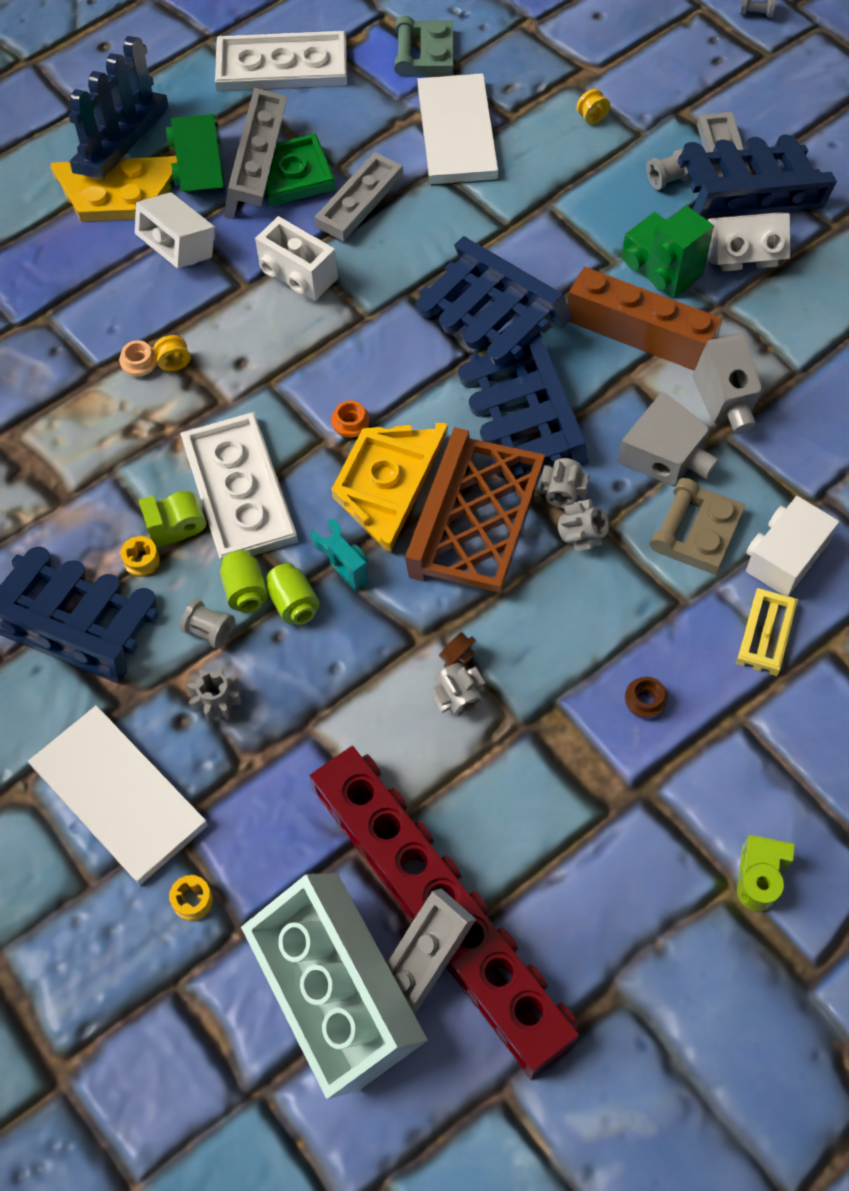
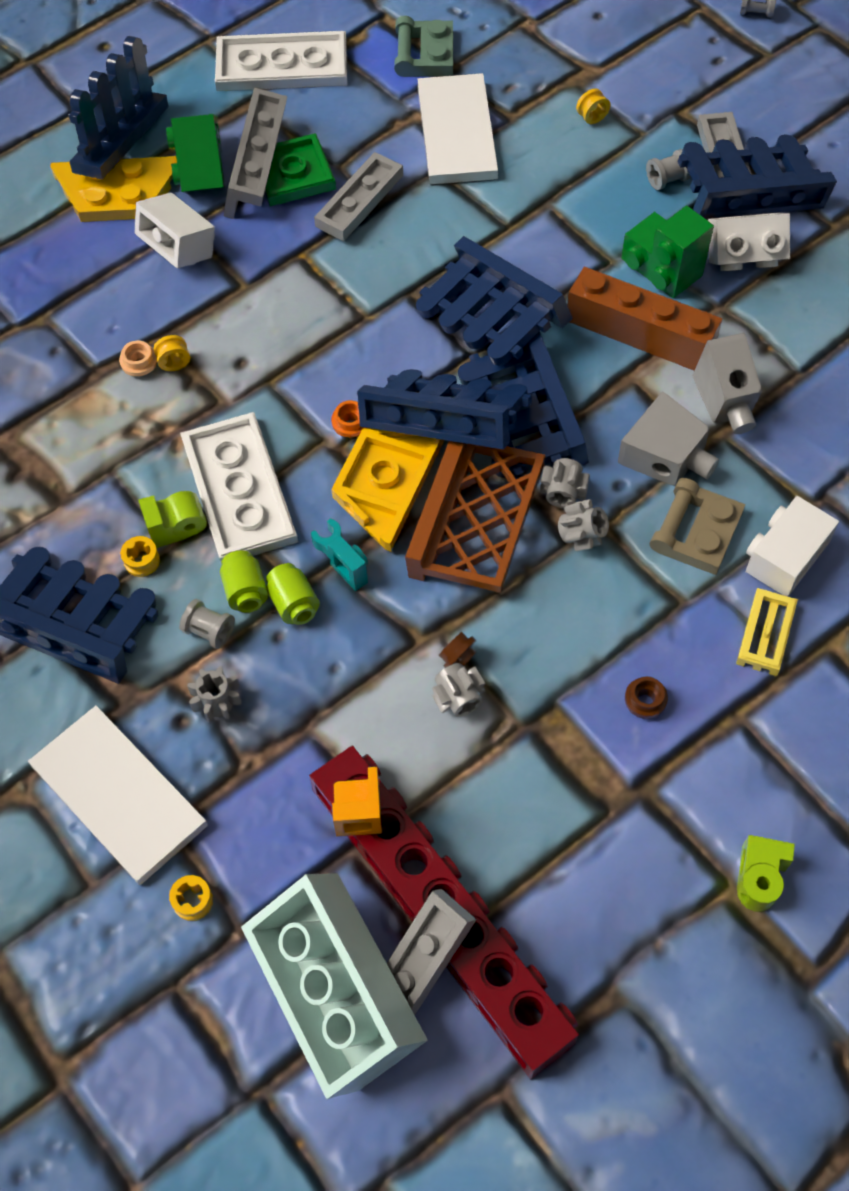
white brick [255,216,338,301] -> none
none -> light orange panel [332,767,382,837]
none -> dark blue fence [357,369,532,450]

